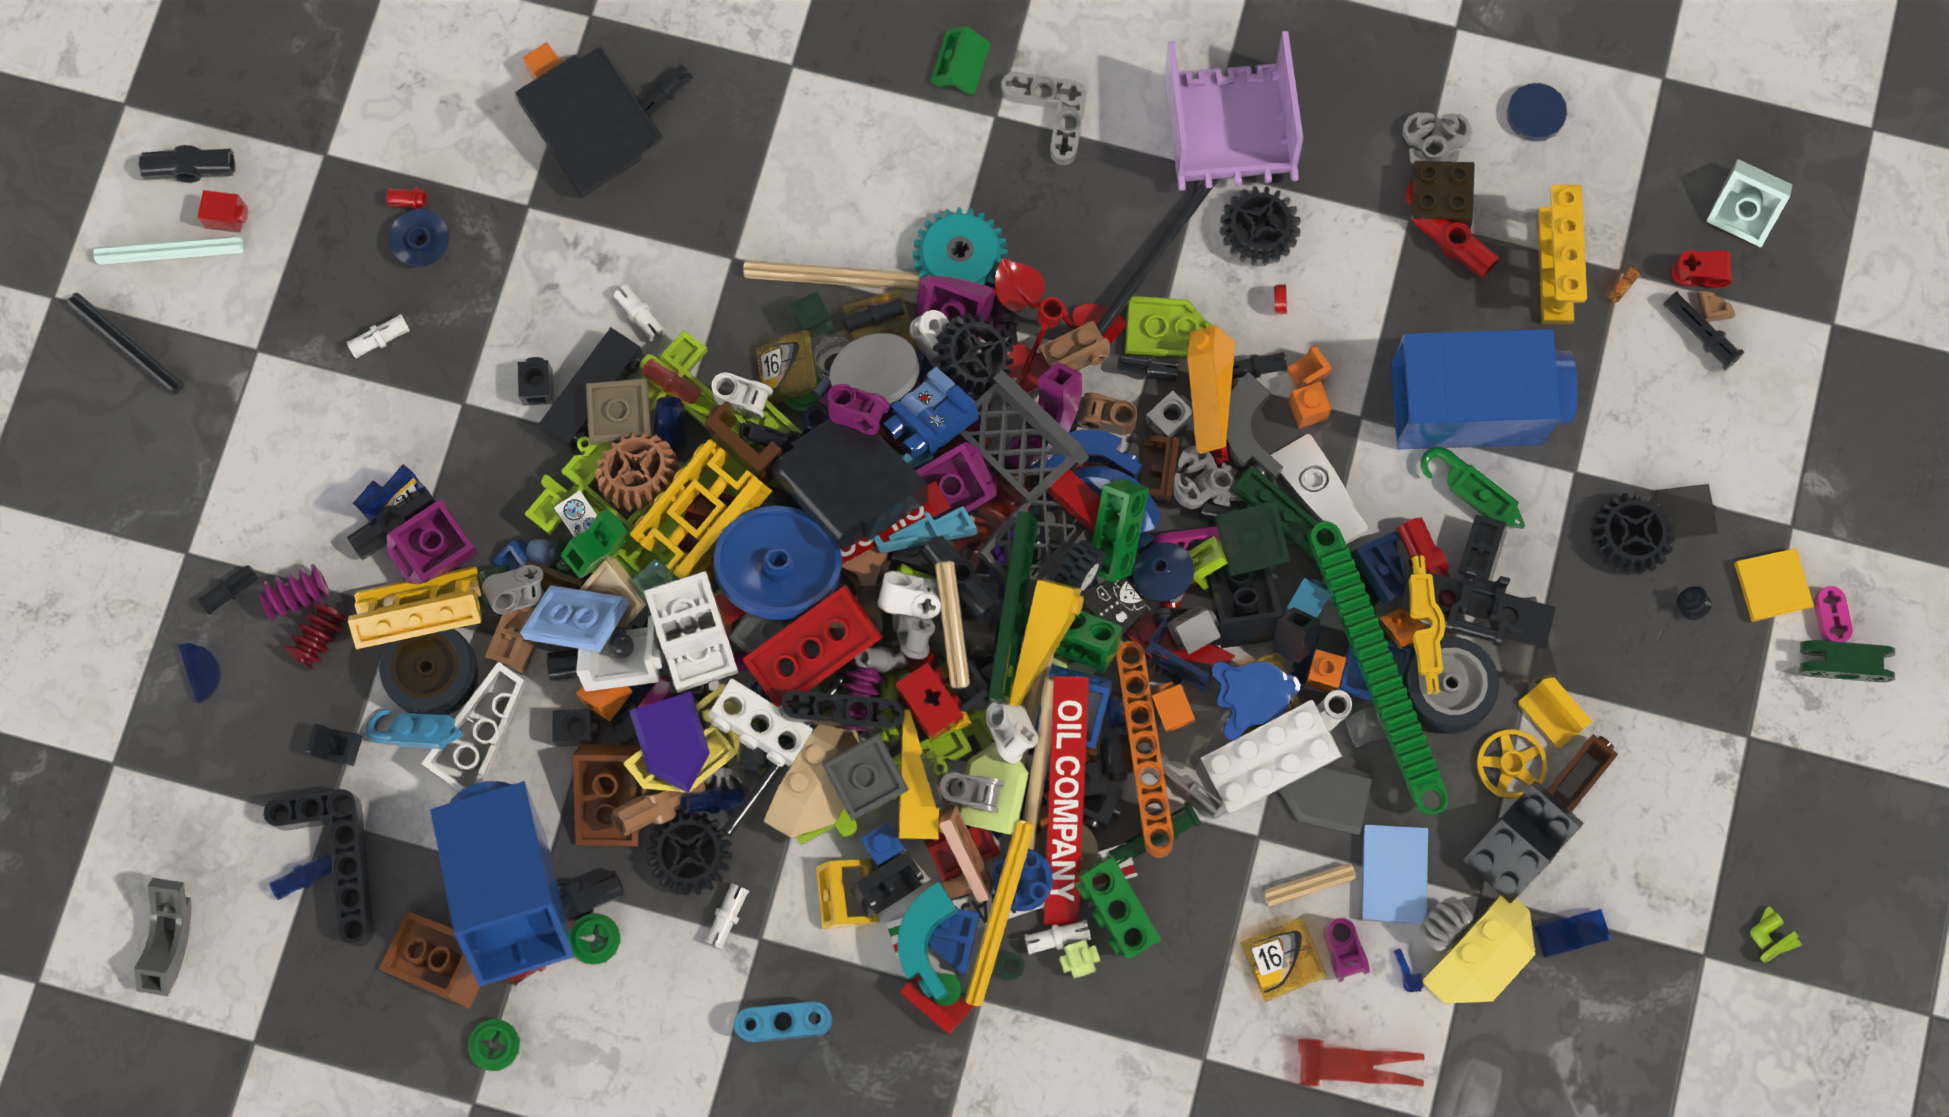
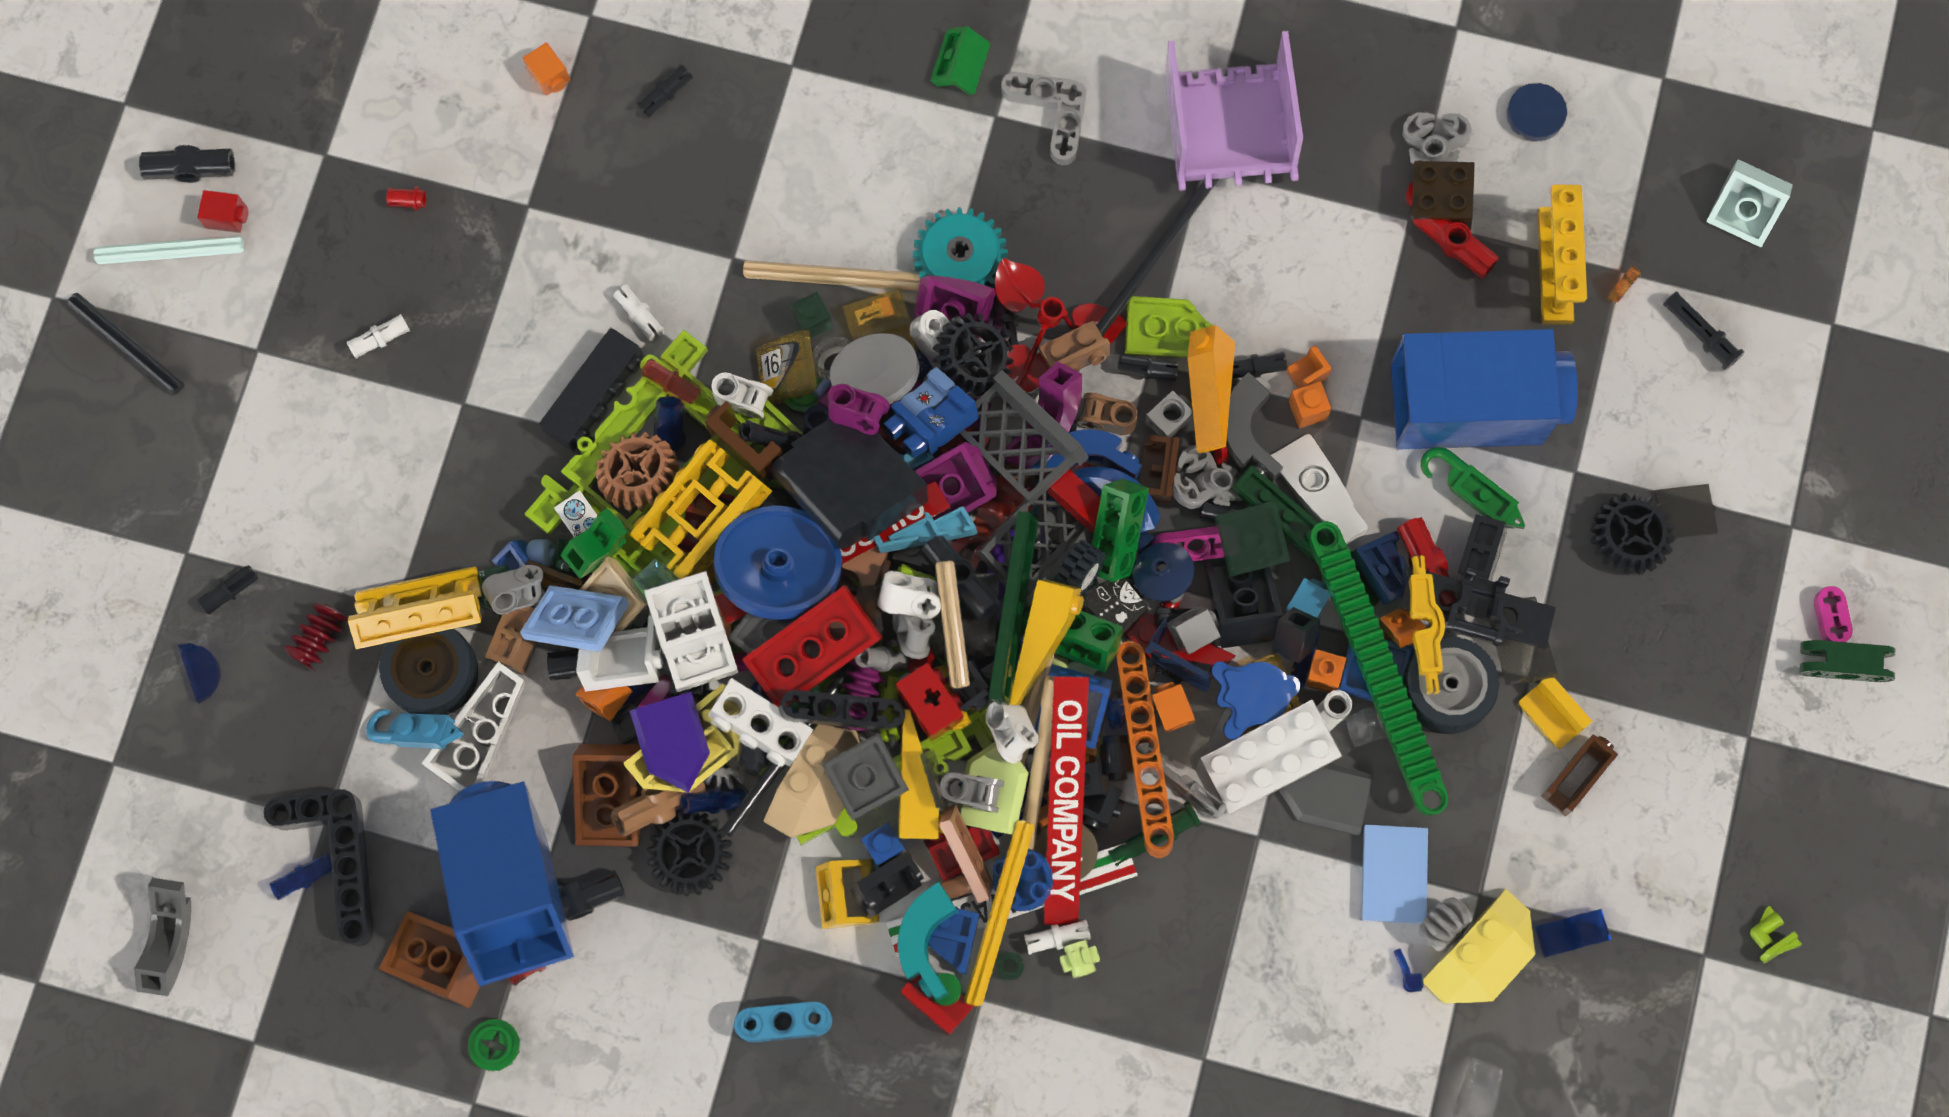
magenta piece [260,564,331,621] -> none
black bracket [306,724,363,766] -> none
black piece [347,486,436,560] -> none
clear blue slope [352,464,423,522] -> none
magenta slope [387,499,479,584] -> none
dark blue dish [389,209,449,267] -> none
black piece [515,46,663,198] -> none
black brick [518,357,554,406] -> none
black brick [552,709,600,747] -> none
green gear [570,913,621,965] -> none
dark tan tile [586,378,652,445] -> none
black bar [606,626,634,658] -> none
white pin [704,883,749,950] -> none
black pin [842,296,905,334] -> none
green brick [1075,854,1161,960] -> none
lime bracket [1188,536,1228,591] -> none
black gear [1220,185,1301,266] -> none
slope [1240,917,1328,1002] -> none
tan axle [1264,863,1356,906] -> none
red tile [1274,284,1287,315] -> none
clear red flag [1298,1039,1424,1087] -> none
magenta piece [1323,918,1370,983] -> none
black bracket [1463,780,1584,903] -> none
yellow wheel [1476,729,1548,799] -> none
red piece [1670,250,1732,288] -> none
black wheel [1676,586,1712,620] -> none
medium nougat tile [1697,291,1735,322] -> none
yellow tile [1734,548,1814,622] -> none

